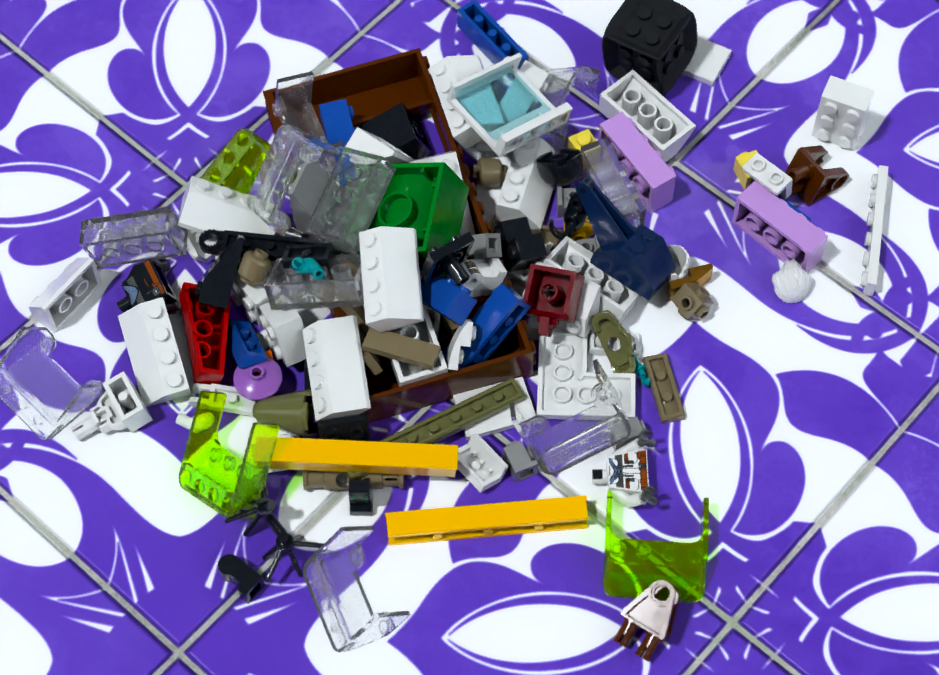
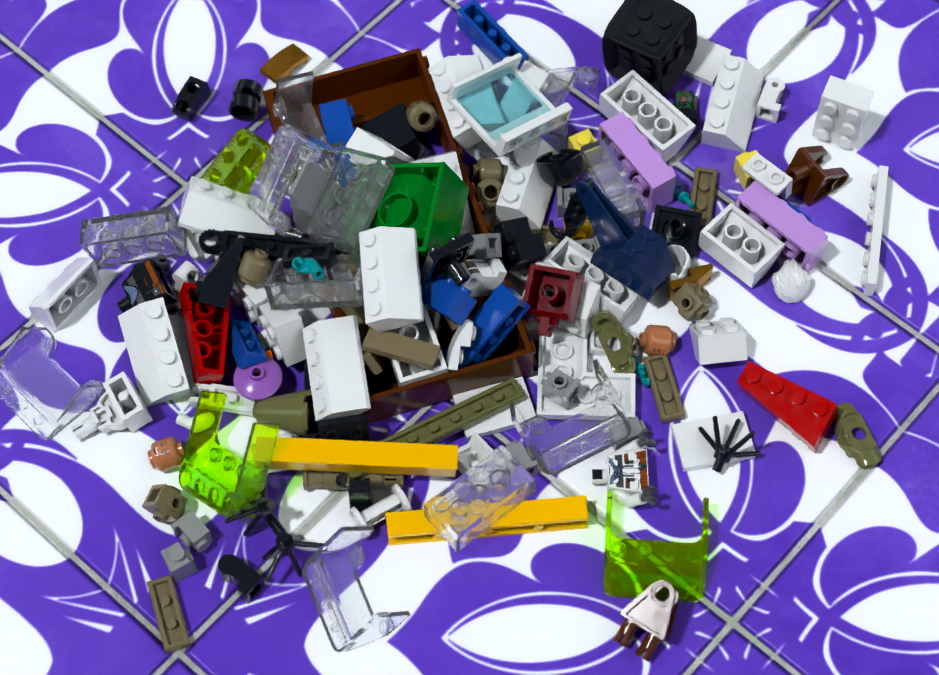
none -> dark tan brick [142,484,188,523]
none -> dark tan tile [147,575,191,654]
none -> nougat head [148,436,187,472]
none -> light grey brick [160,542,199,583]
none -> light grey brick [171,510,213,553]
none -> black leg [172,75,211,121]
none -> white leg [172,261,202,295]
none -> black wheel [229,79,263,122]
none -> pearl gold slope [260,43,309,84]
none -> white hose [349,484,412,538]
none -> dark tan head [406,100,438,132]
none -> clear brick [424,445,535,552]
none -> dark tan head [475,178,503,210]
none -> light grey brick [541,368,580,410]
none -> nougat head [638,324,676,356]
none -> black plate [651,204,702,259]
none -> white tile [671,411,756,472]
none -> leg [673,90,697,132]
none -> teal hand [673,185,695,209]
none -> dark tan tile [689,167,718,231]
none -> white slope [689,317,748,365]
none -> white slope [698,203,785,288]
none -> black plant [698,416,761,473]
none -> white slope [701,54,765,153]
none -> red wedge [737,361,838,453]
none -> white leg [755,77,785,123]
none -> olive piece [834,402,882,469]

